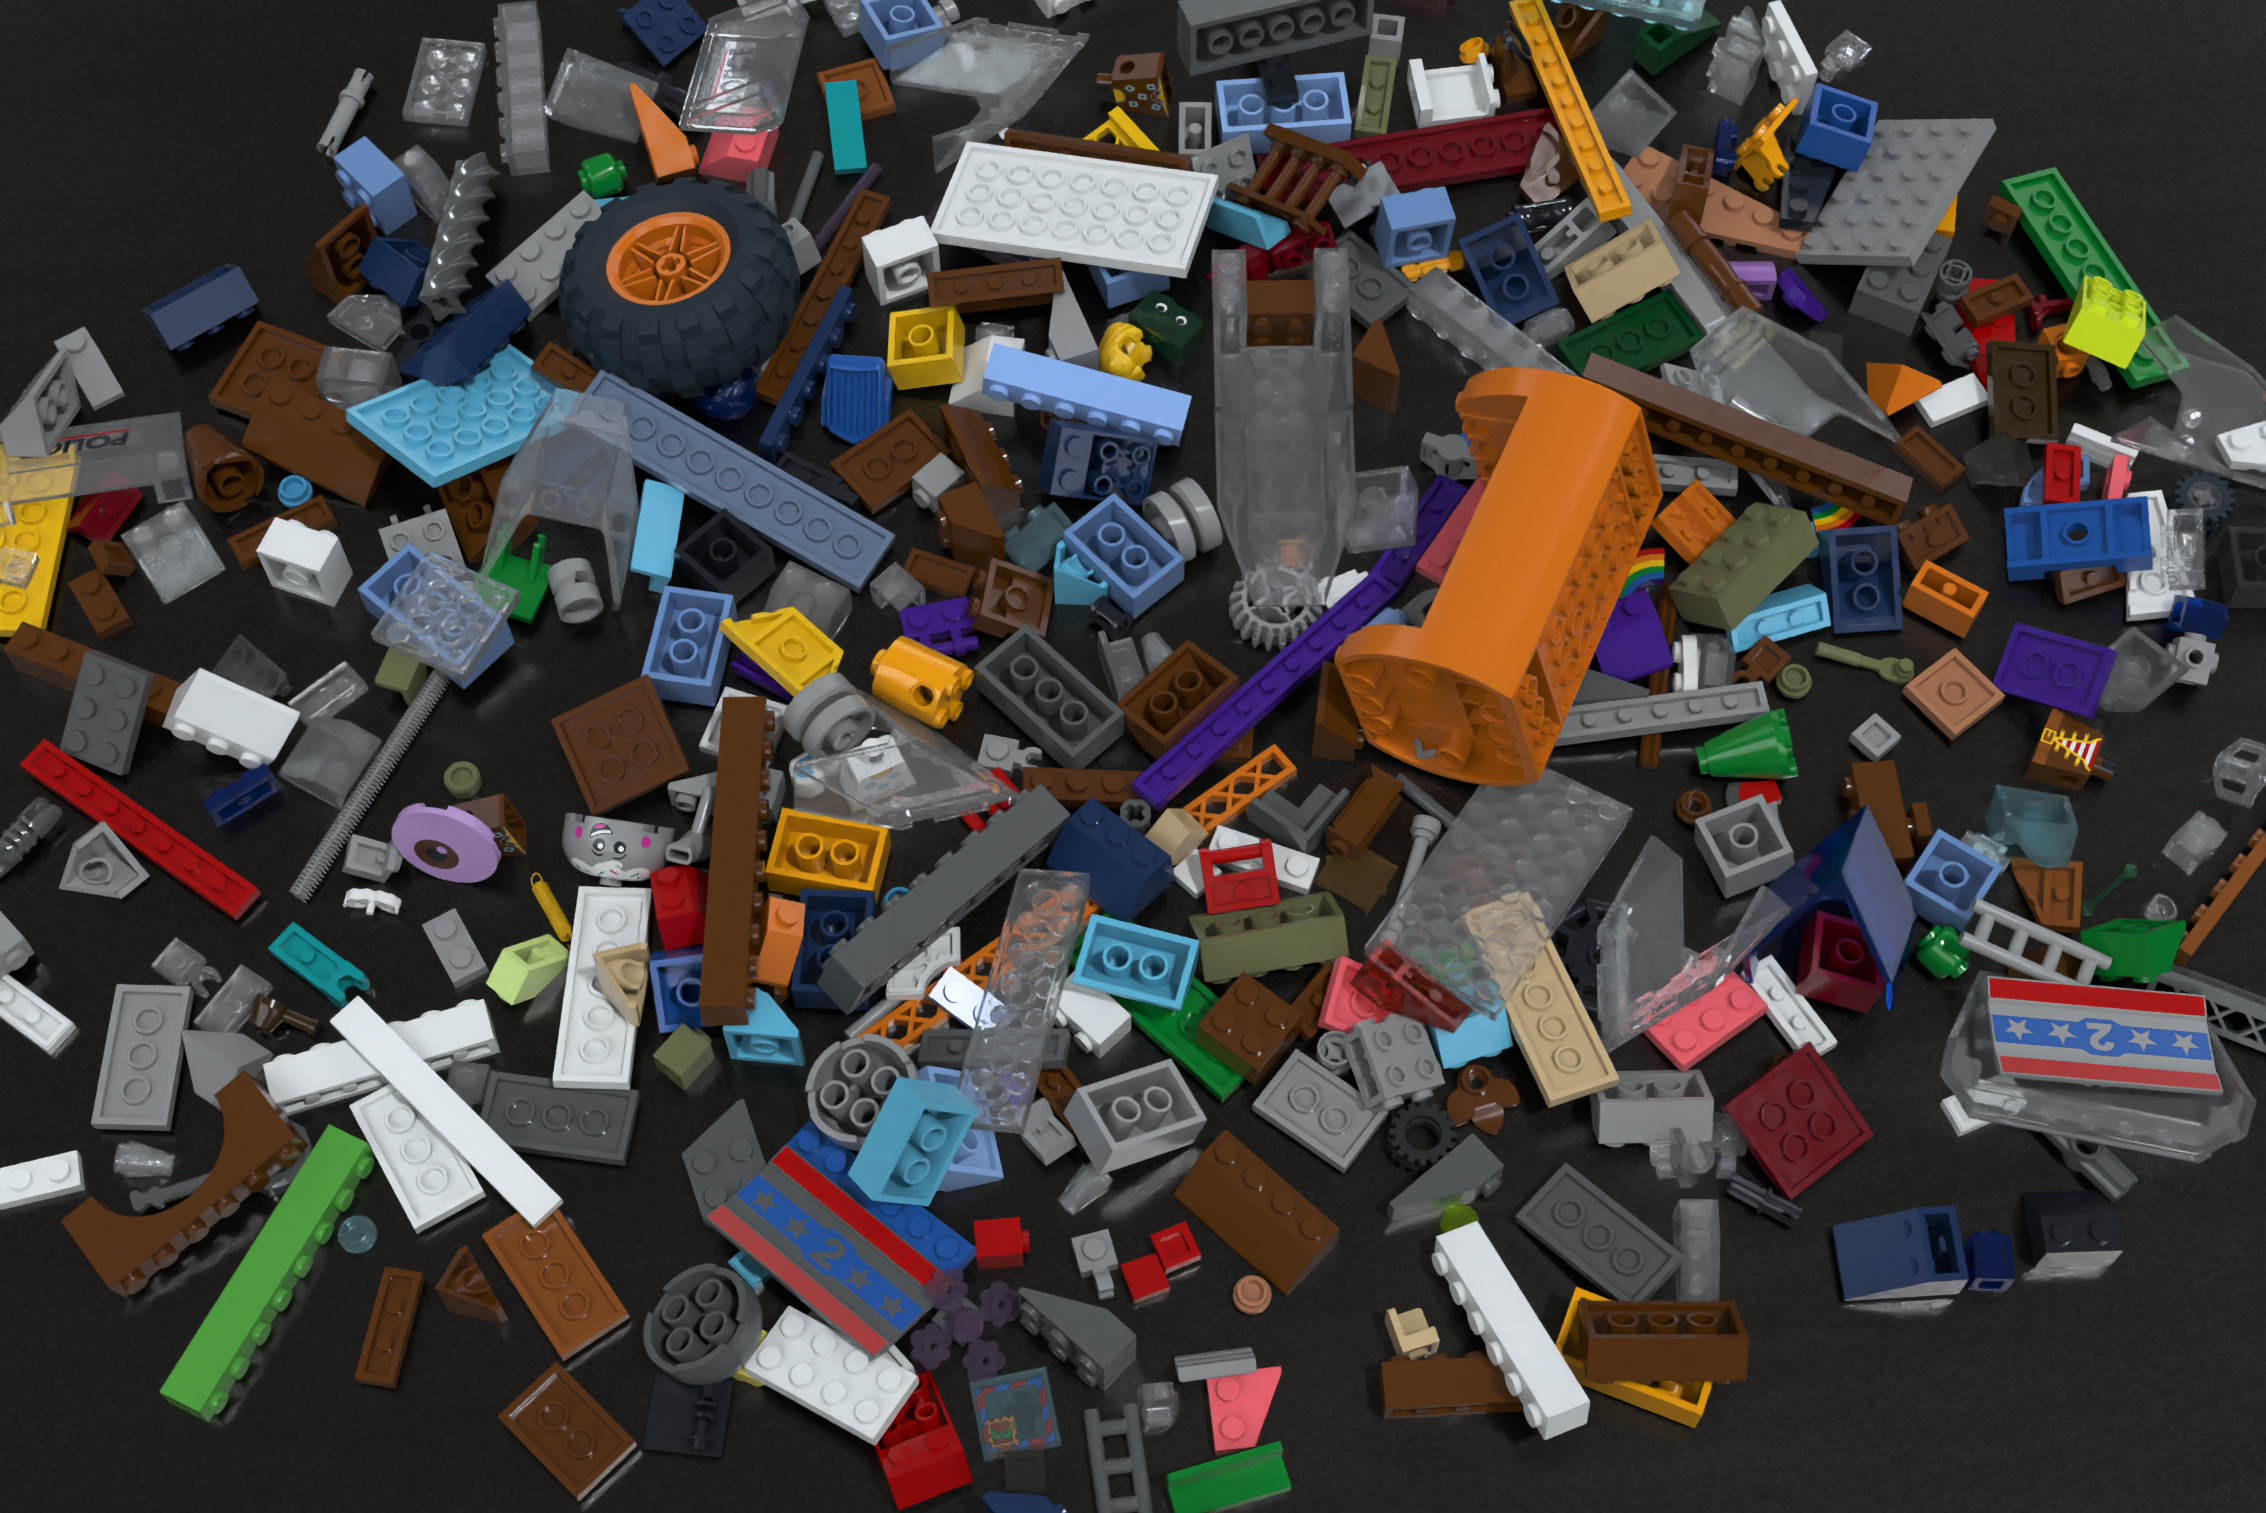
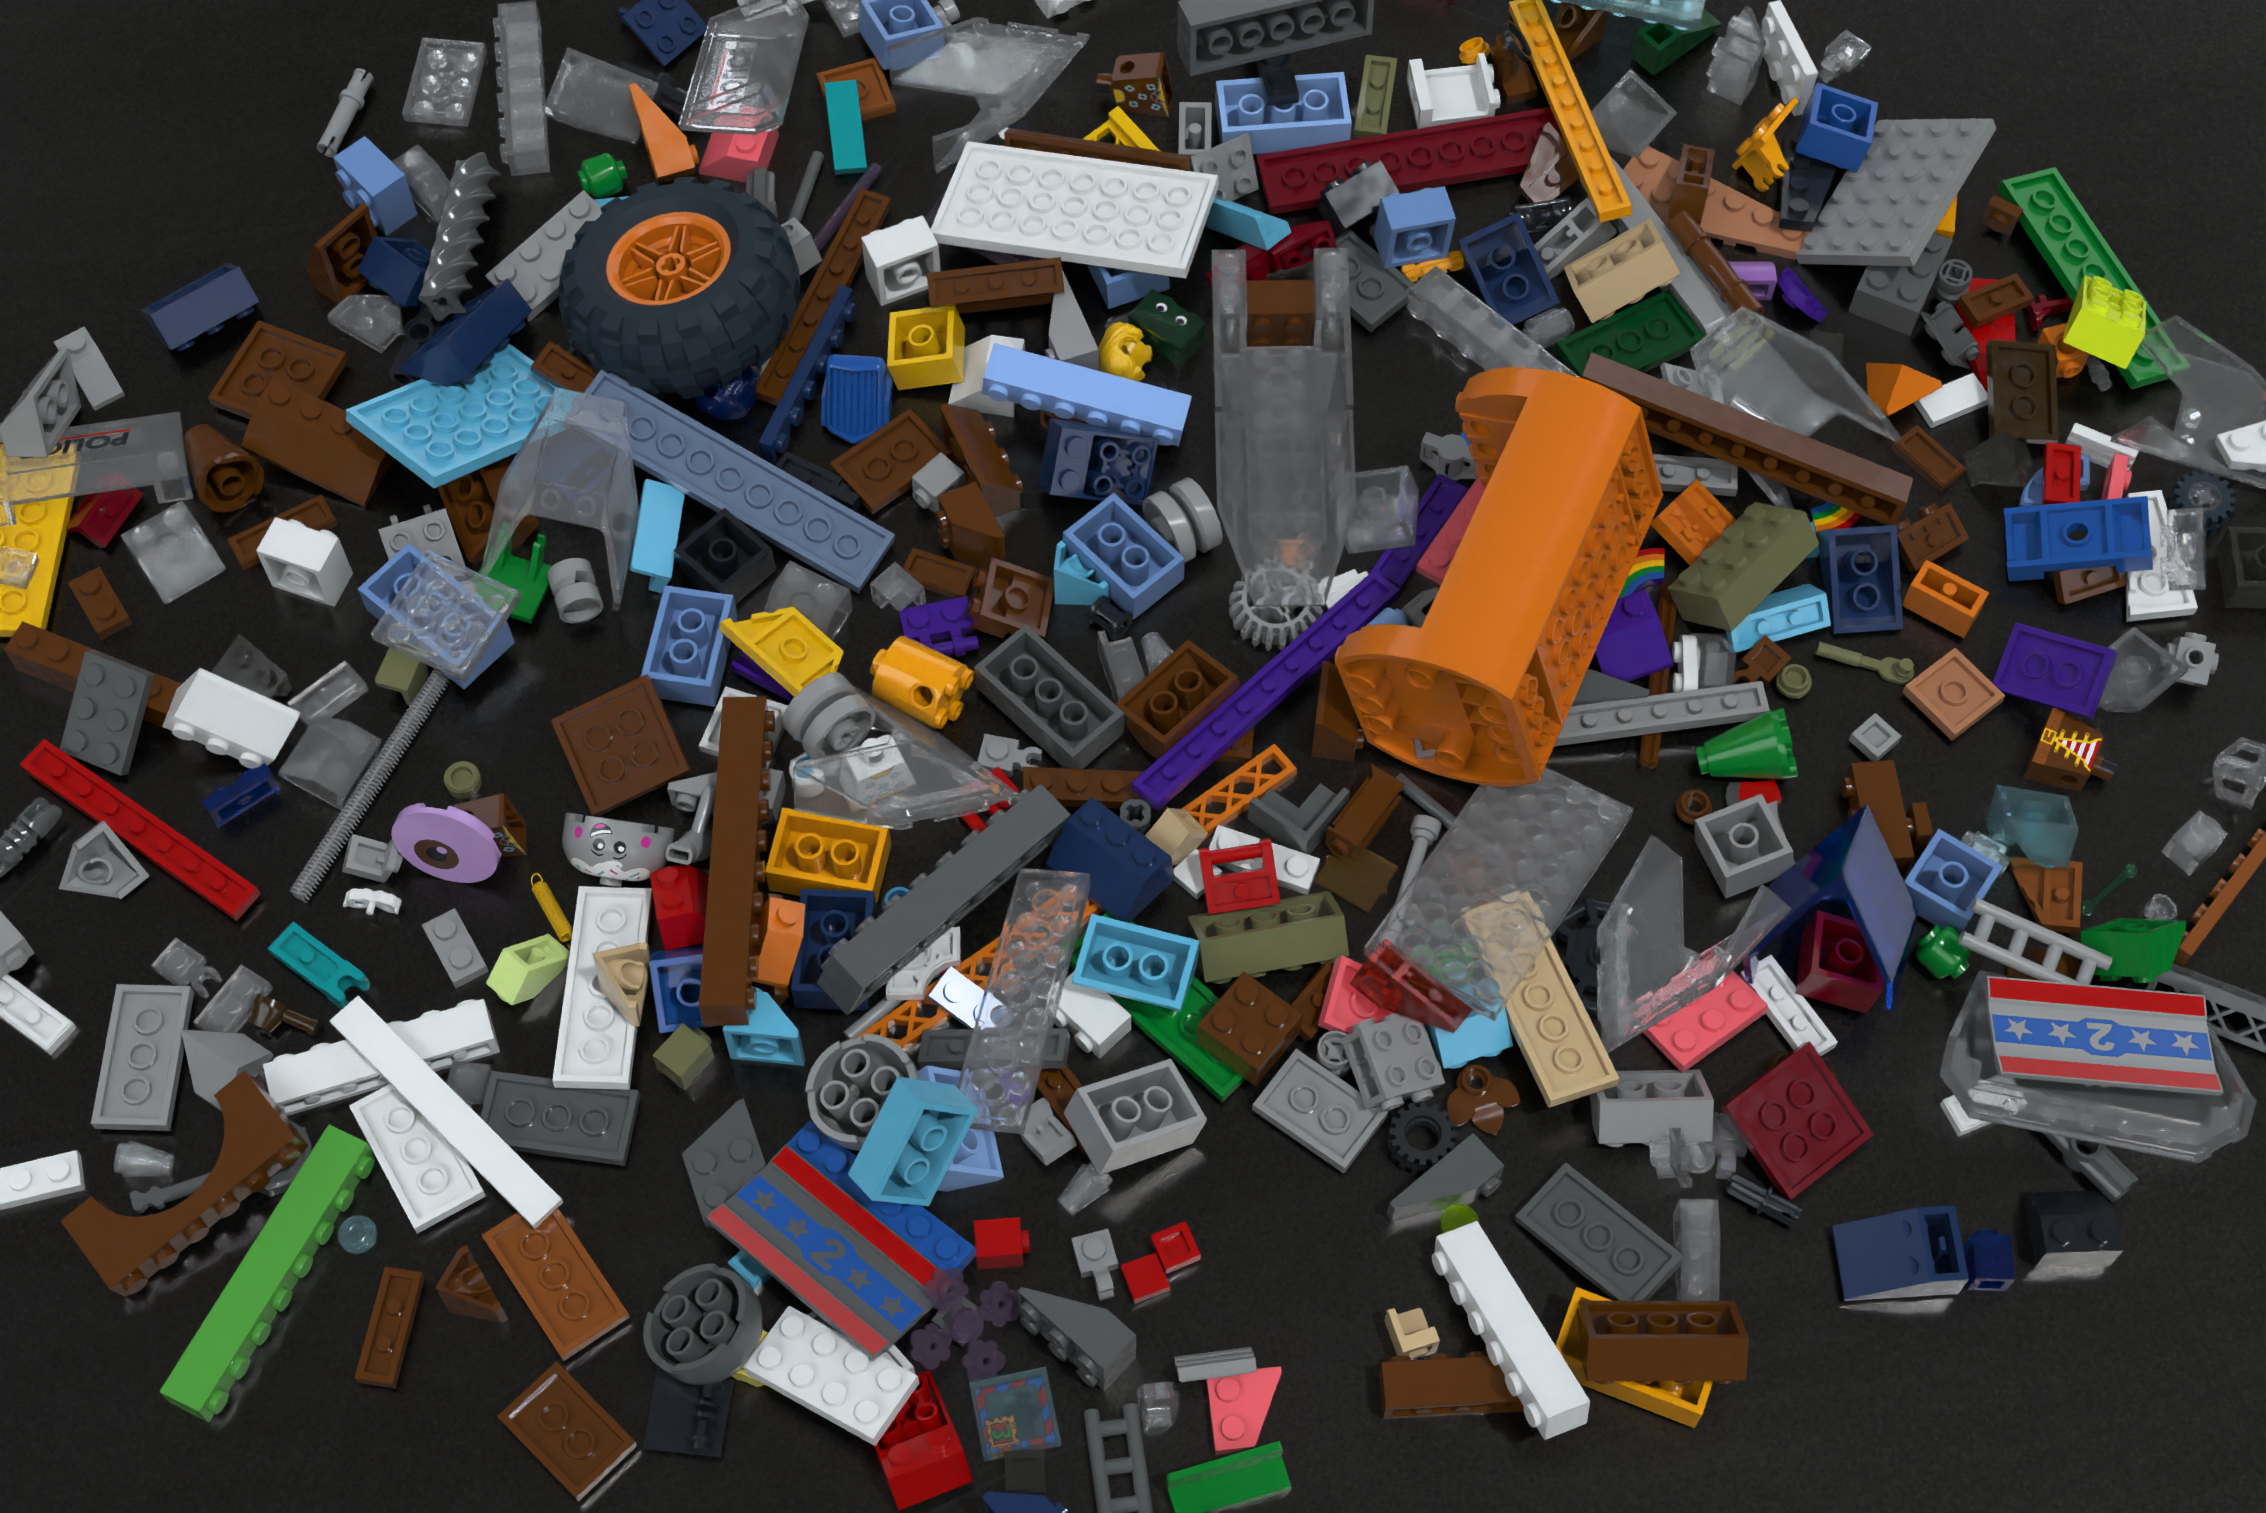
reddish brown plate [87,539,137,577] -> none
dark azure plate [278,475,313,508] -> none
clear brick [315,346,403,411] -> none
clear plate [975,322,1015,341] -> none
clear light blue bracket [1004,502,1073,572] -> none
reddish brown slope [1173,1129,1340,1297] -> none
reddish brown fence [1227,123,1368,236] -> none
nougat plate [1233,1275,1272,1314] -> none
reddish brown slope [1347,319,1401,413] -> none
light grey brick [1368,13,1405,67] -> none
clear blue plate [1712,117,1739,177] -> none
clear blue brick [2166,595,2228,640] -> none

